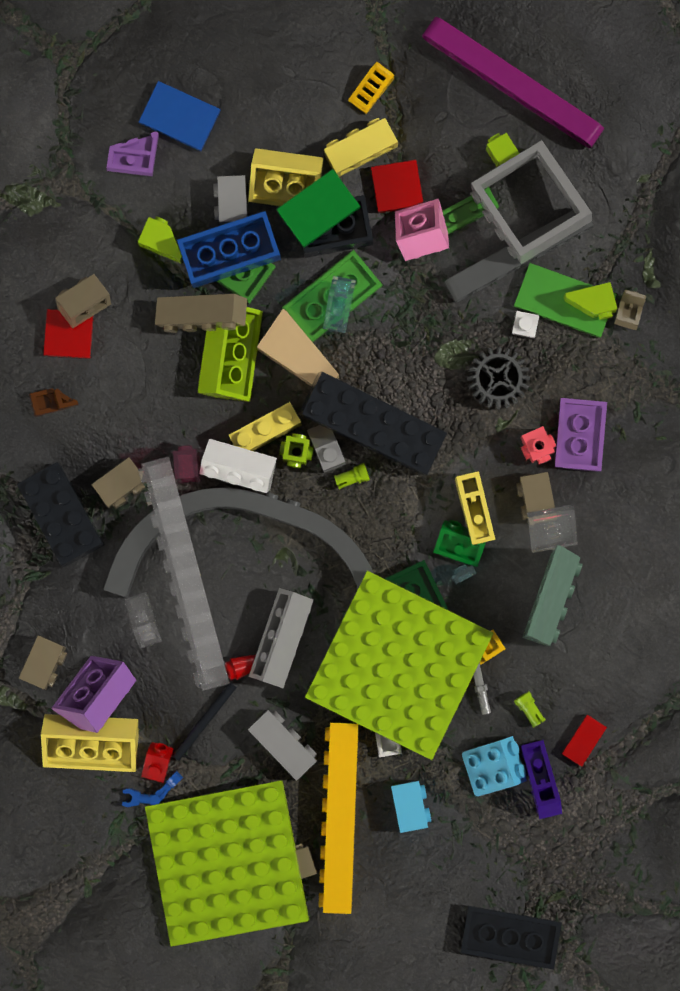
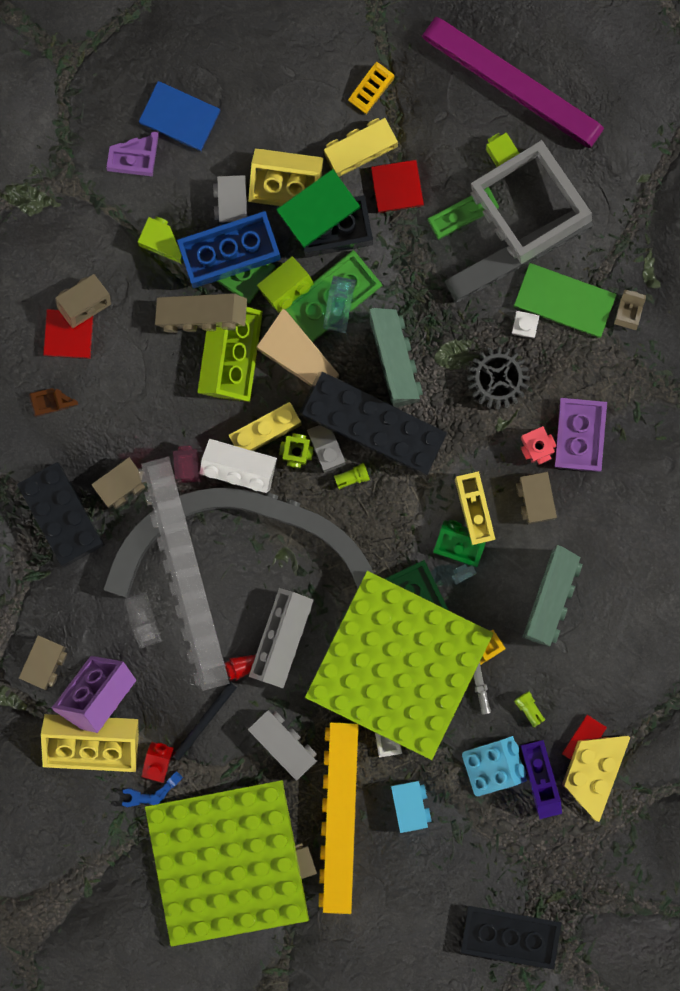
bright pink slope [395,199,449,261] -> none
clear tile [527,505,578,553] -> none
lime slope [564,282,617,320] -> none
none -> lime brick [257,256,314,313]
none -> sand green slope [369,308,423,408]
none -> light yellow wing [562,735,630,822]

